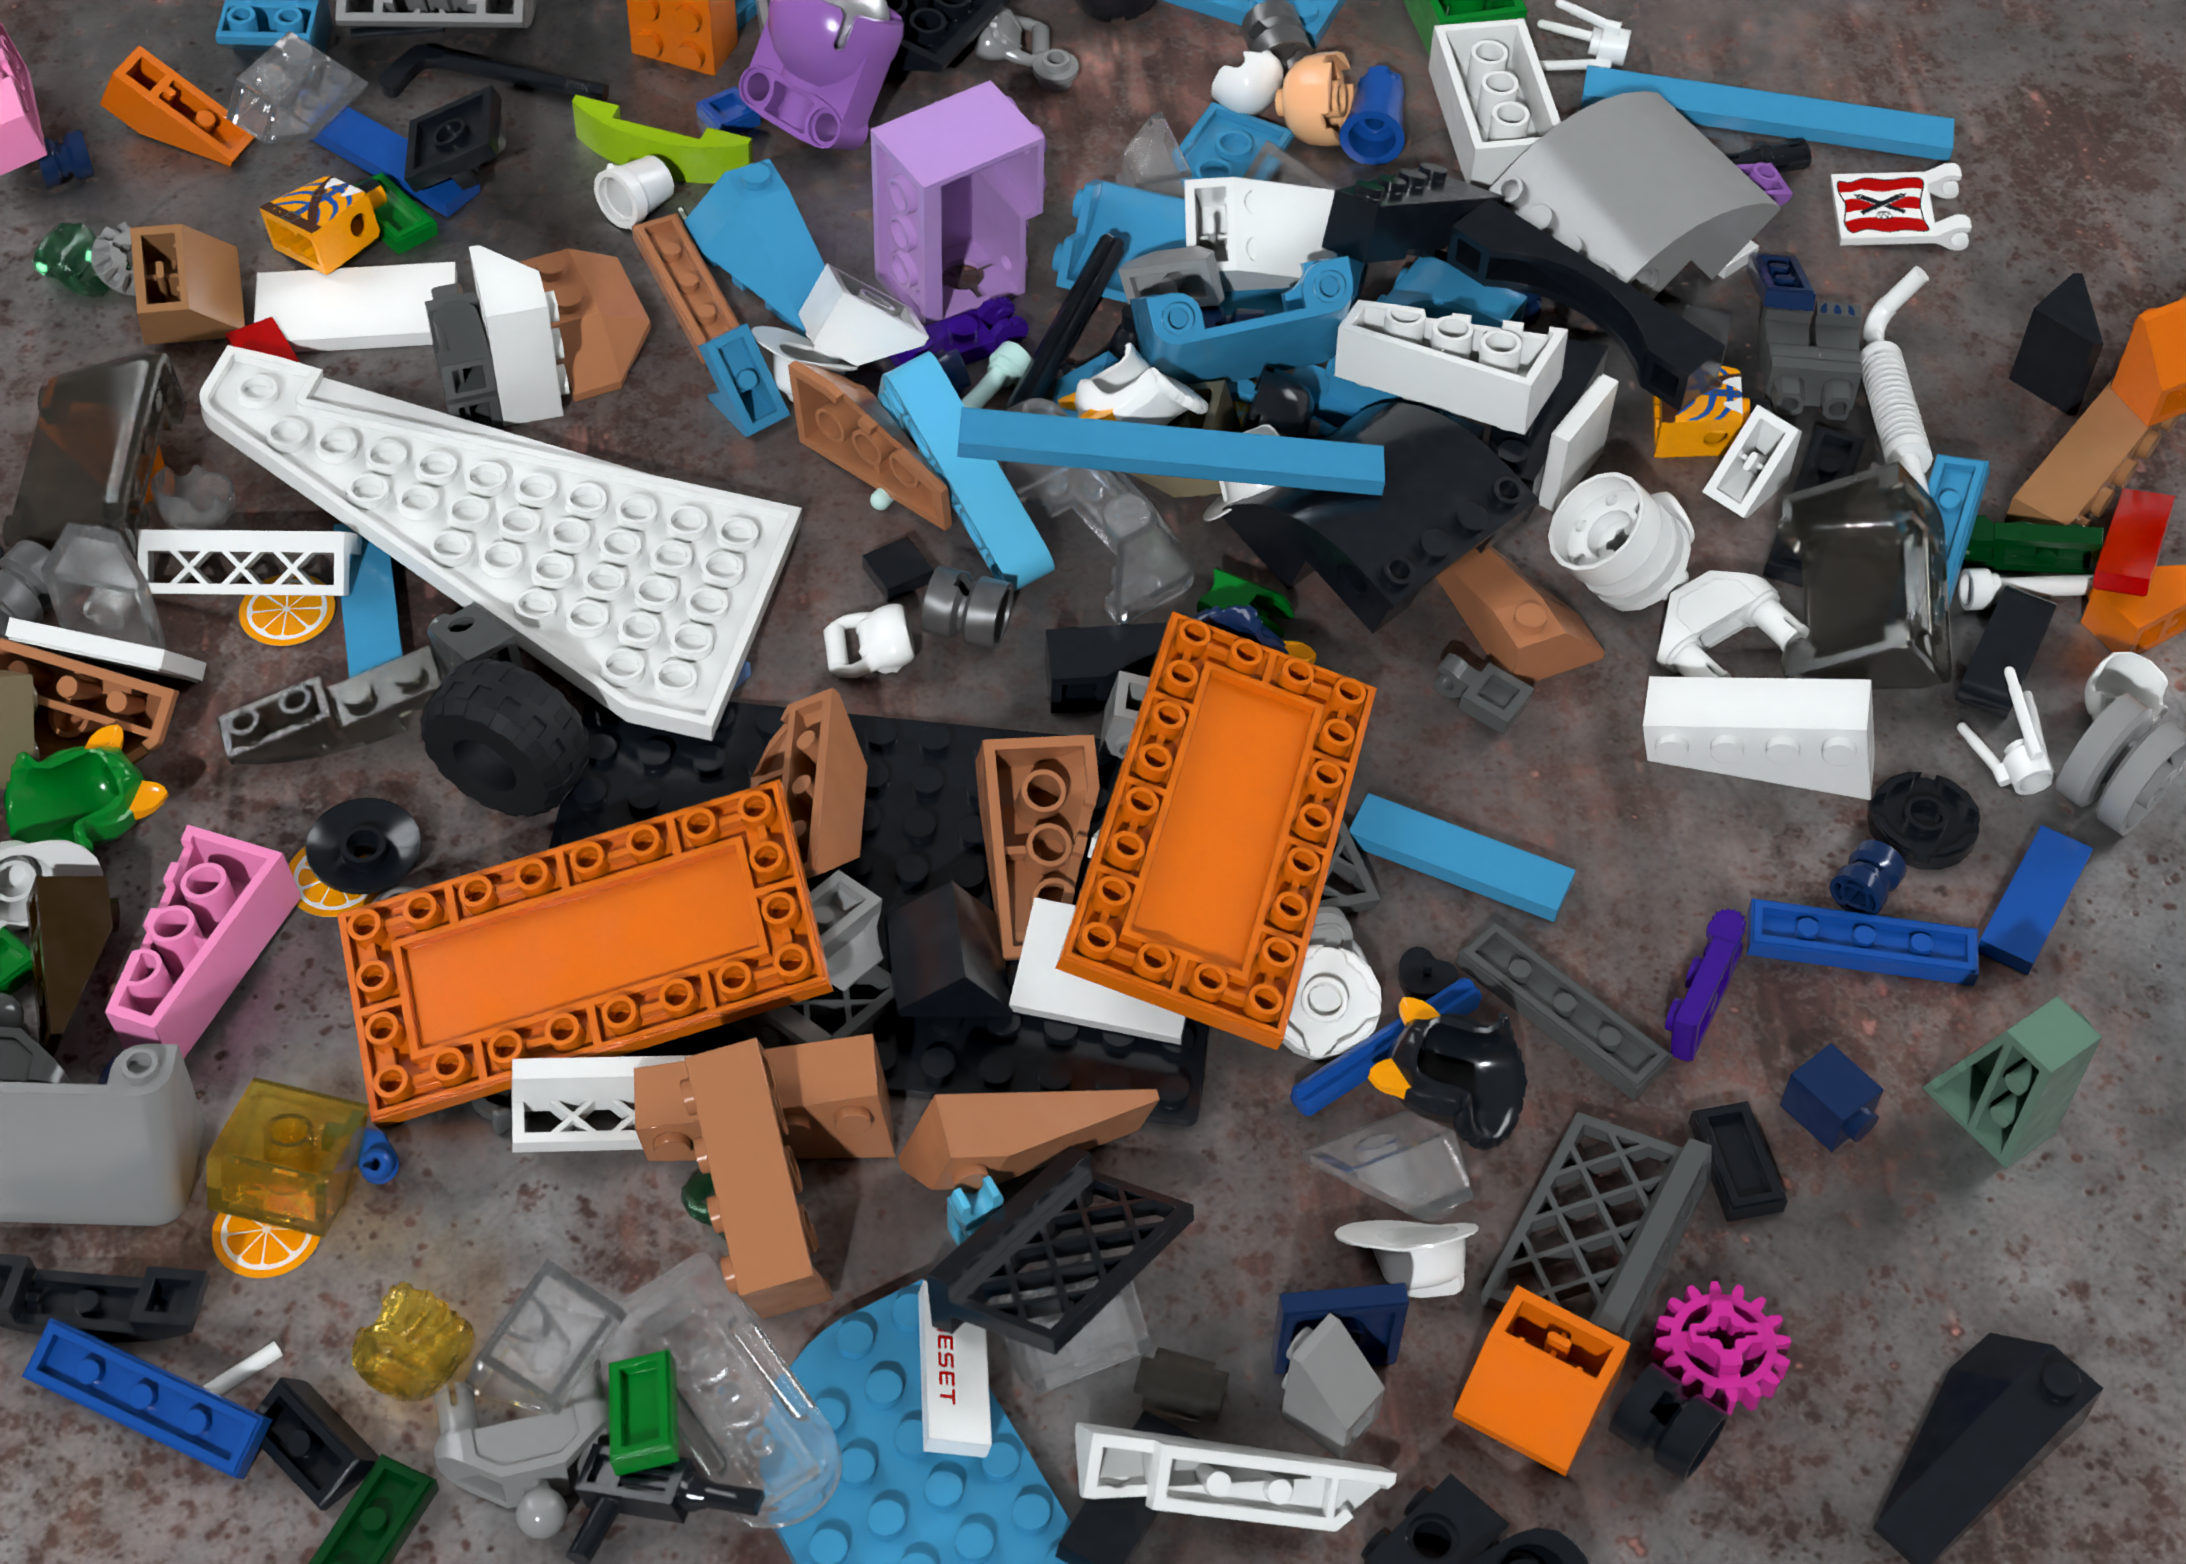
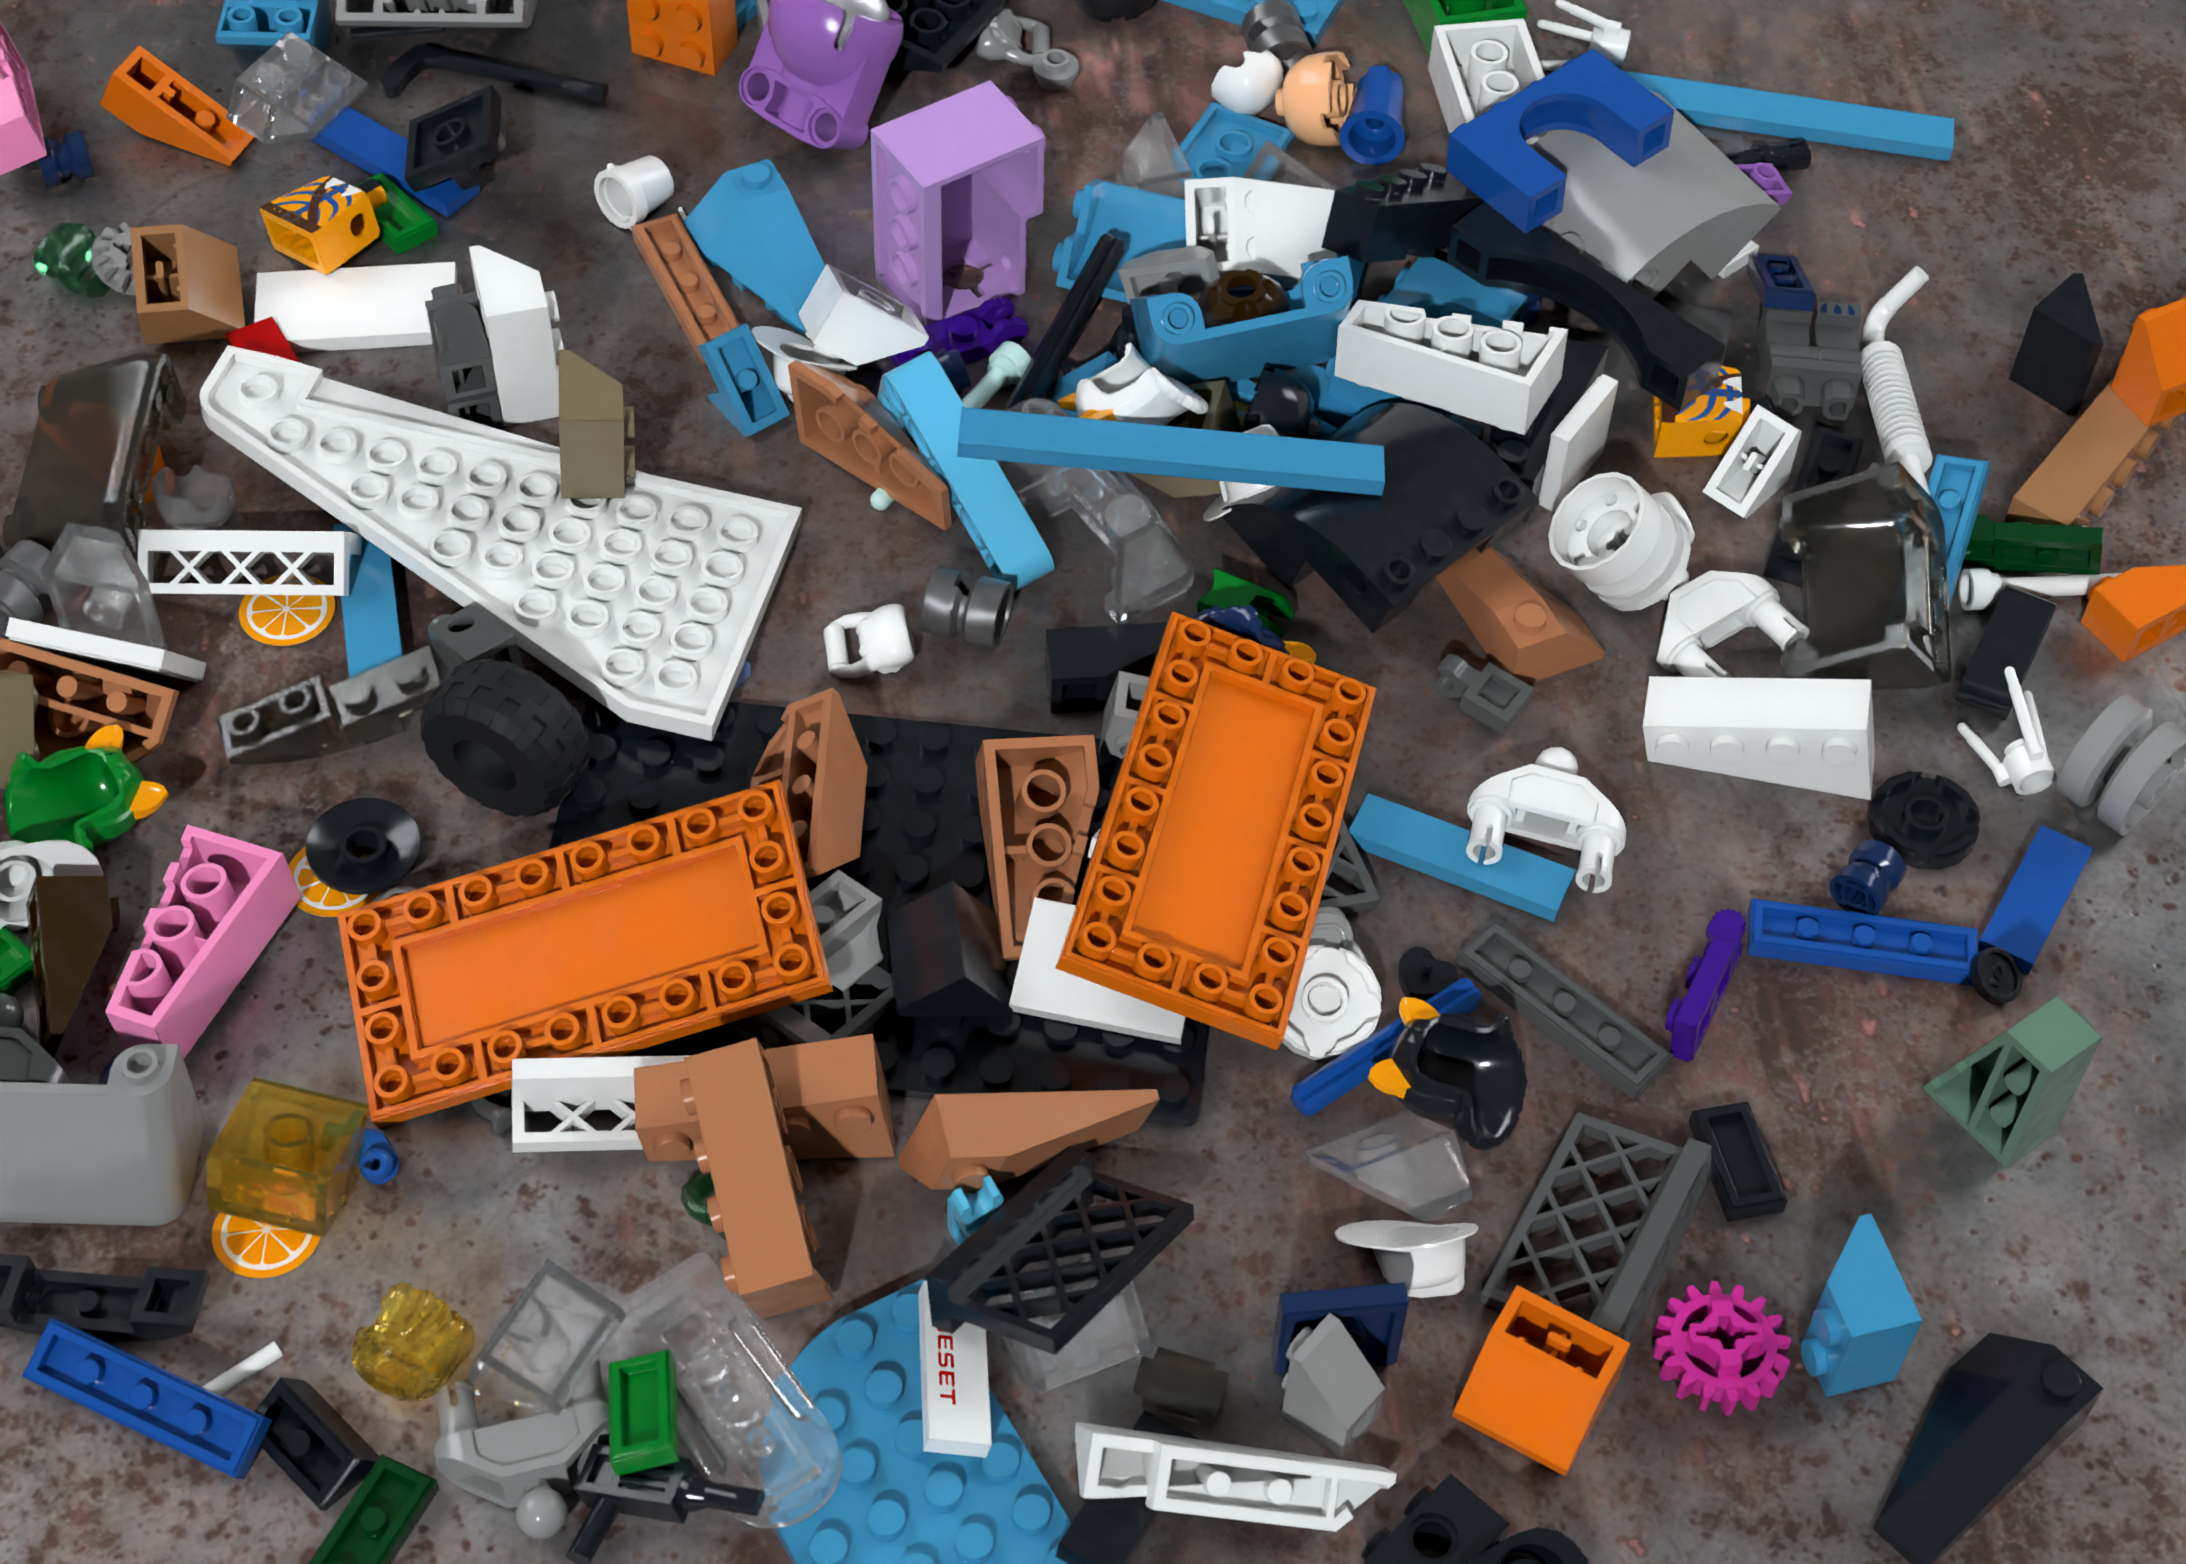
nougat wedge [519,248,651,402] -> none
lime slope [572,95,753,184] -> none
blue tile [696,86,761,134] -> none
black tile [862,536,933,602] -> none
black wheel [1608,1363,1729,1483] -> none
dark blue brick [1780,1043,1884,1152] -> none
white flag [1830,163,1972,251] -> none
white hair [2084,652,2168,729] -> none
red tile [2092,488,2175,597] -> none
none -> dark tan slope [559,350,635,499]
none -> dark brown piece [1198,269,1289,329]
none -> blue arch [1446,49,1674,234]
none -> white connector [1466,747,1626,893]
none -> dark azure slope [1800,1213,1922,1397]
none -> black piece [1970,947,2022,1005]

